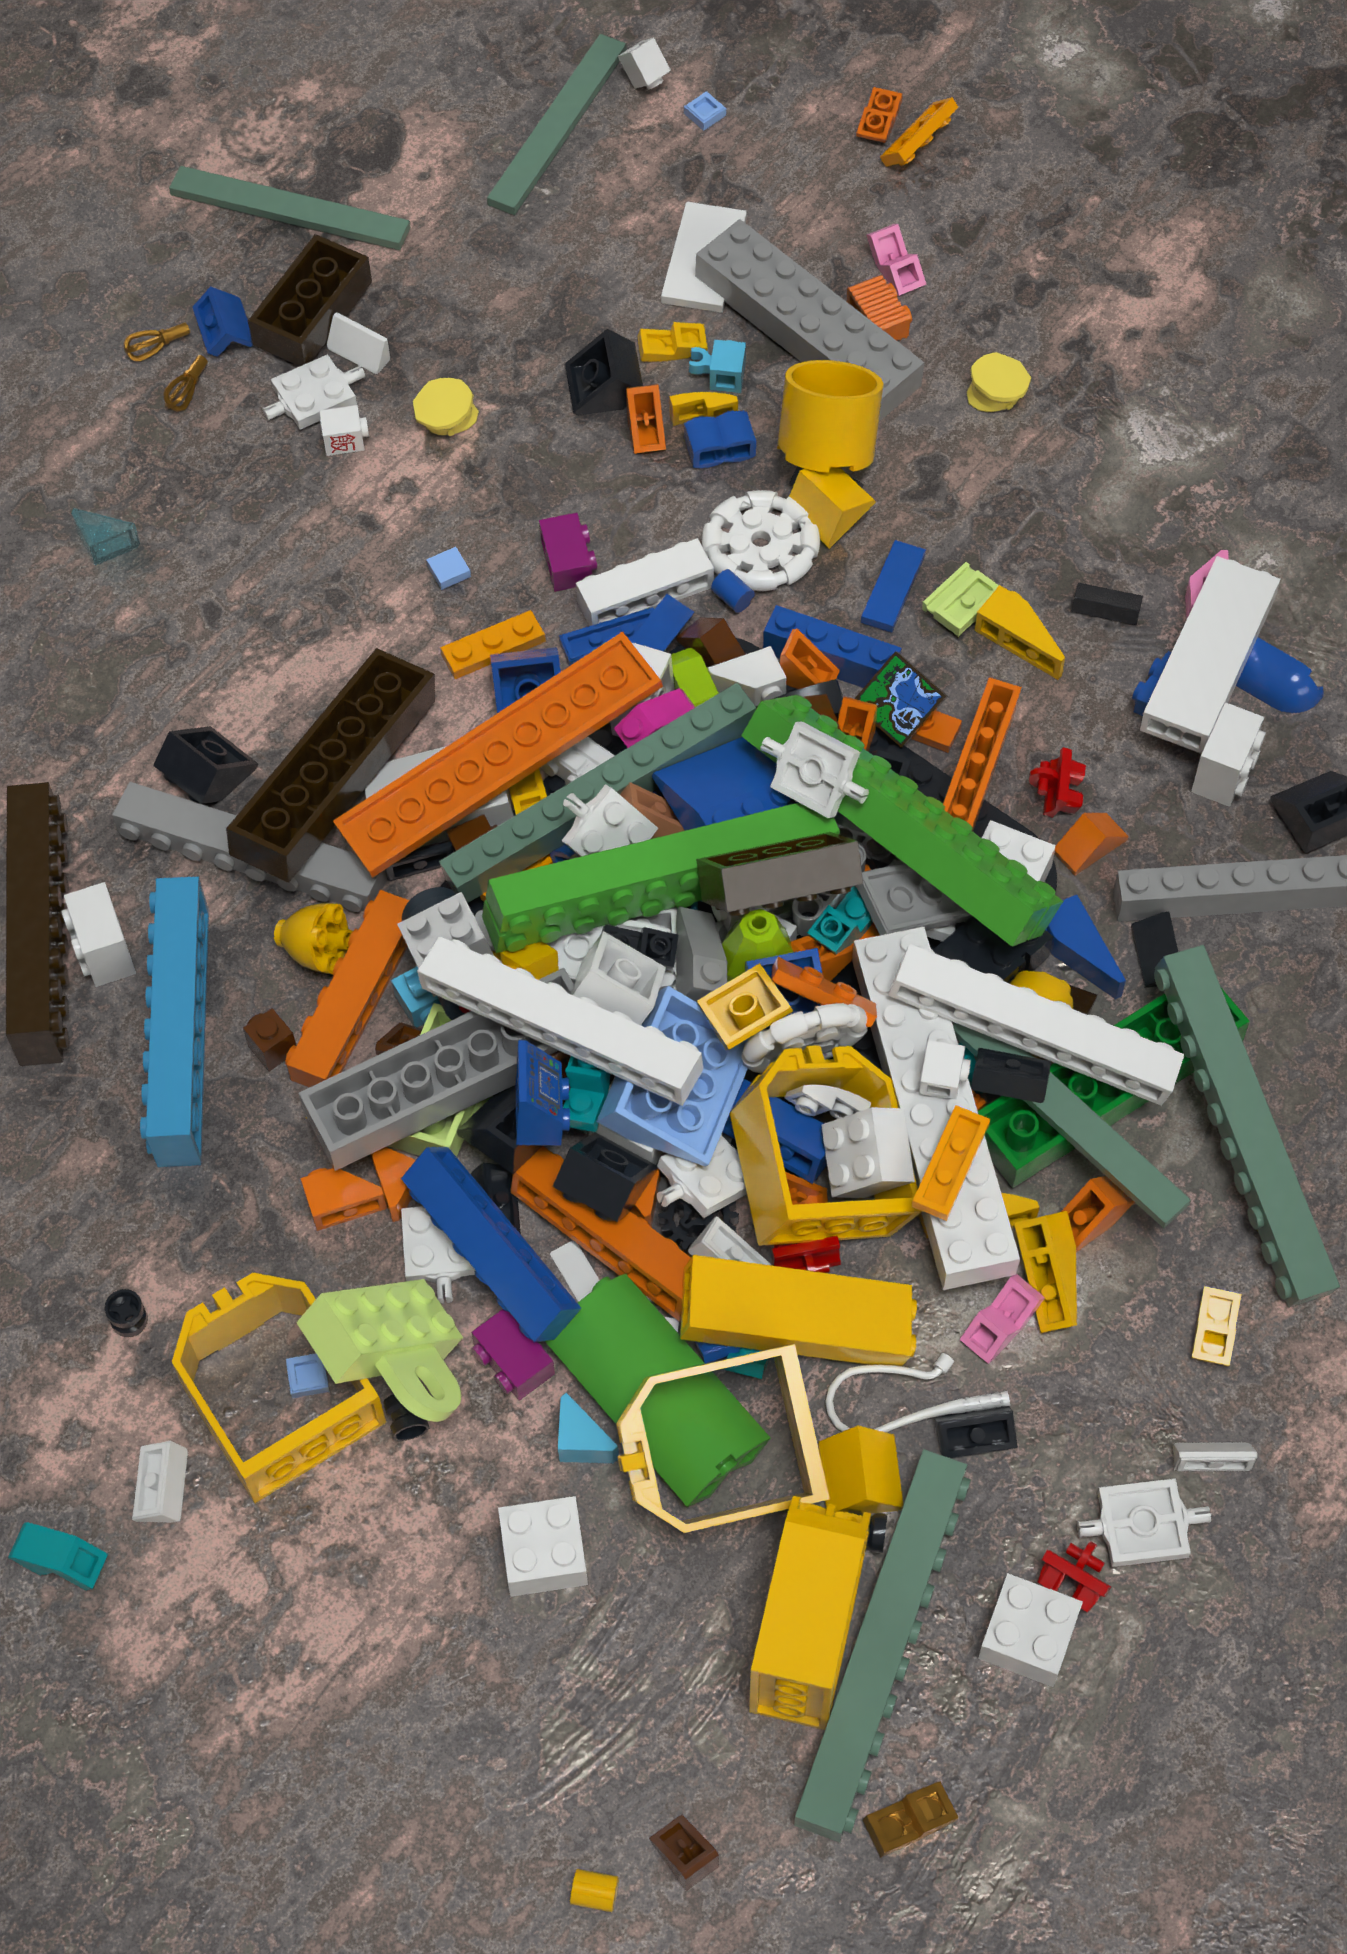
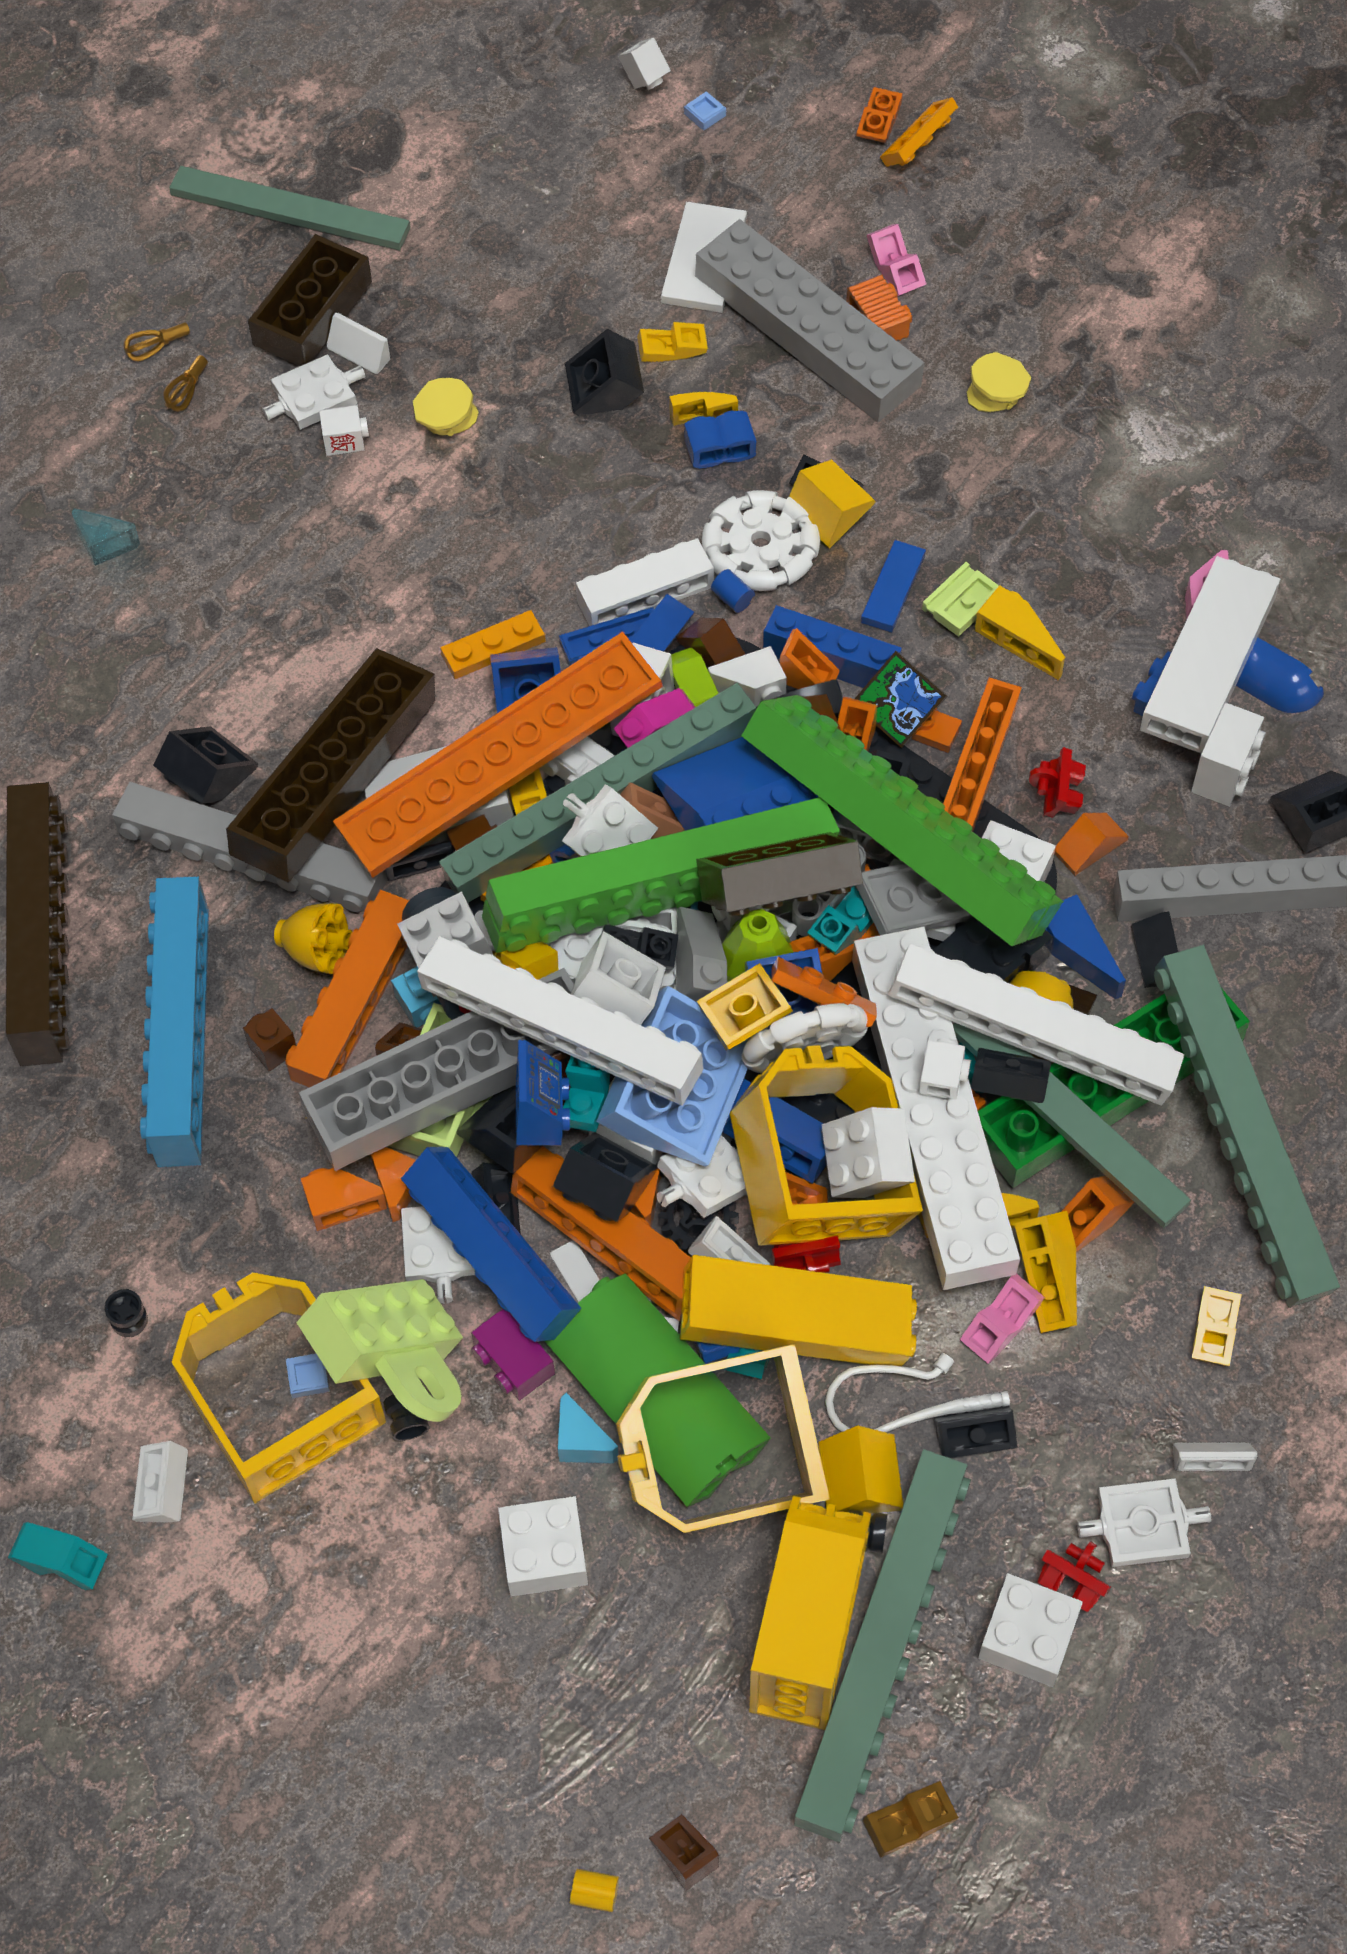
white brick [61,882,136,987] -> none
blue panel [192,286,253,357] -> none
light blue tile [426,547,471,590] -> none
sand green tile [487,34,627,215] -> none
magenta brick [539,512,597,592] -> none
orange slope [626,384,666,454] -> none
medium azure brick [689,340,746,393] -> none
white plate [760,721,869,818] -> none
yellow brick [777,360,883,473] -> none
white slope [785,1085,871,1119] -> none
light orange plate [912,1105,990,1221] -> none
black slope [1071,583,1143,625] -> none

